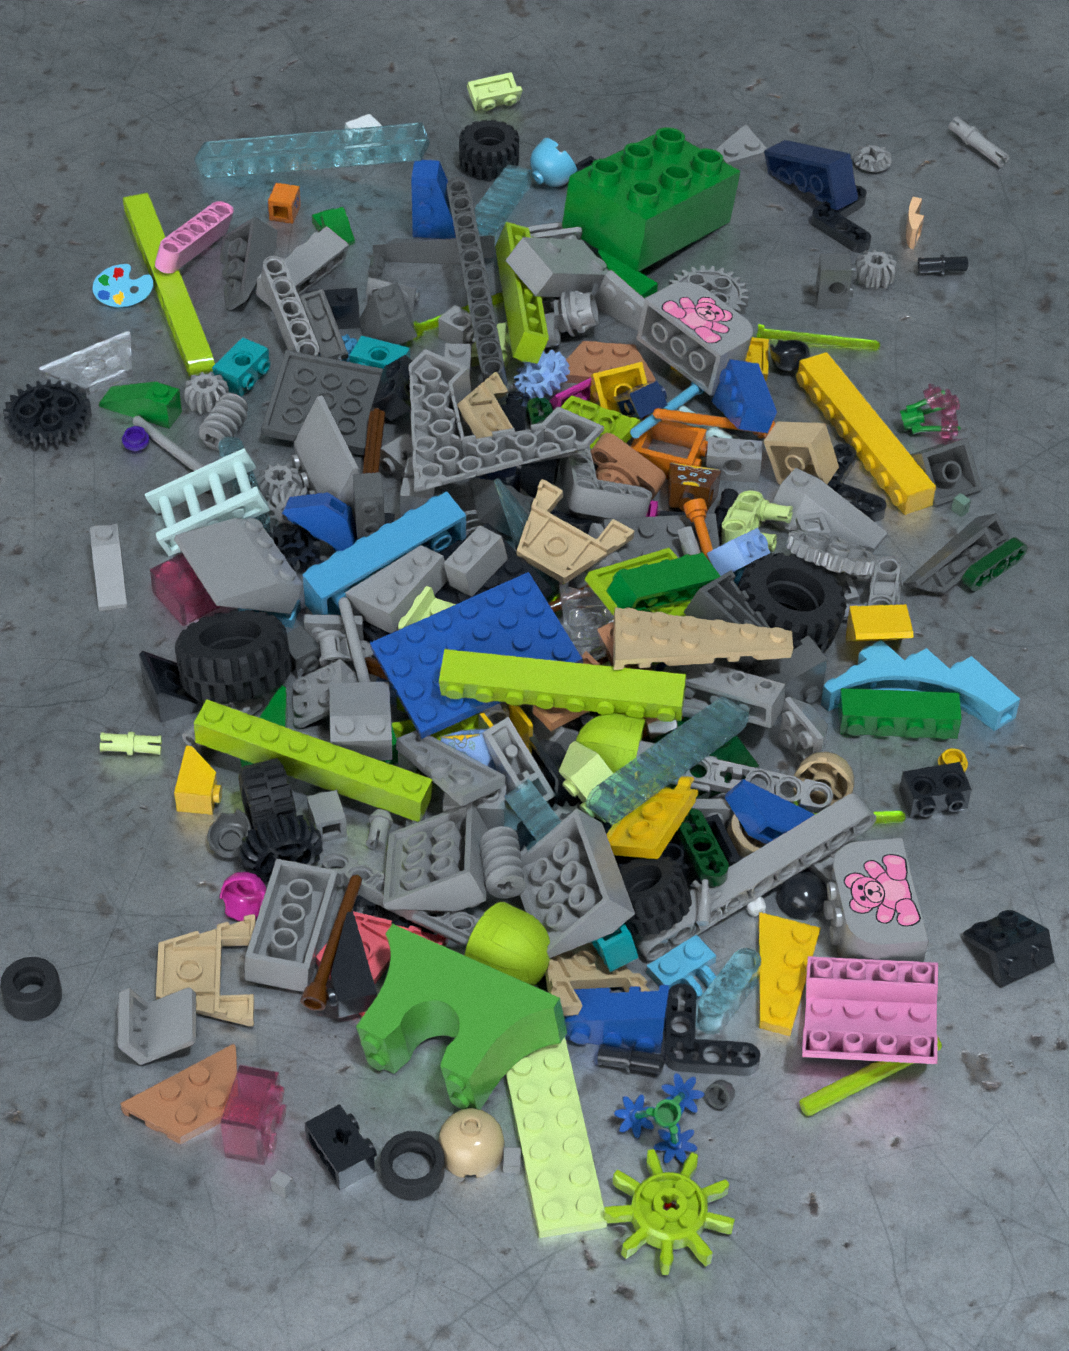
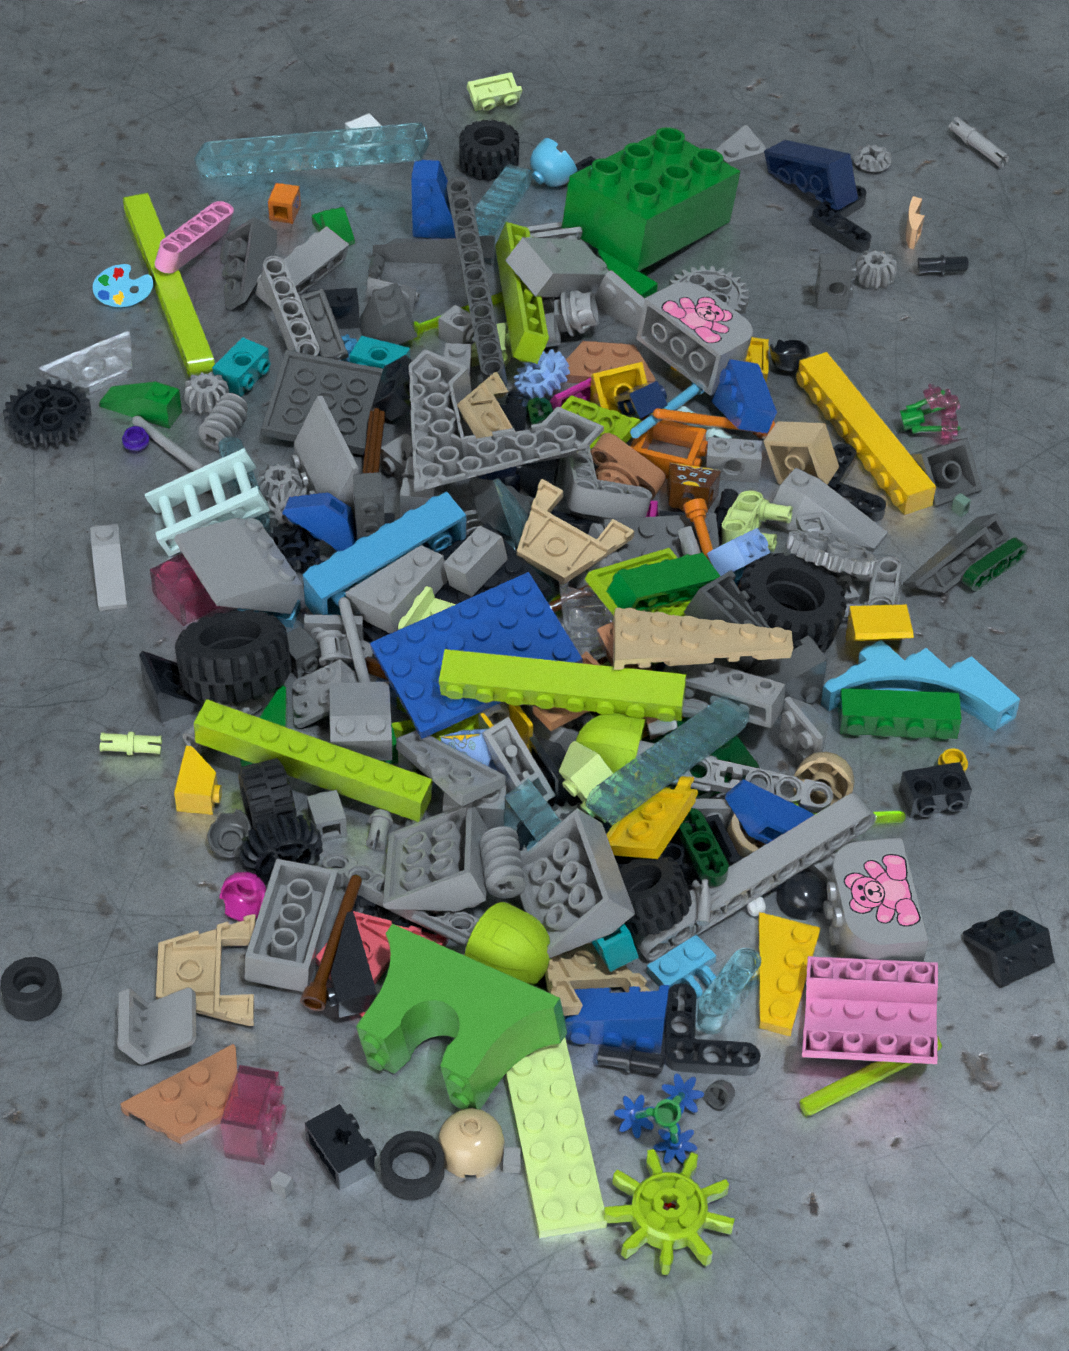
clear neon green bar [756,324,880,351] -> none

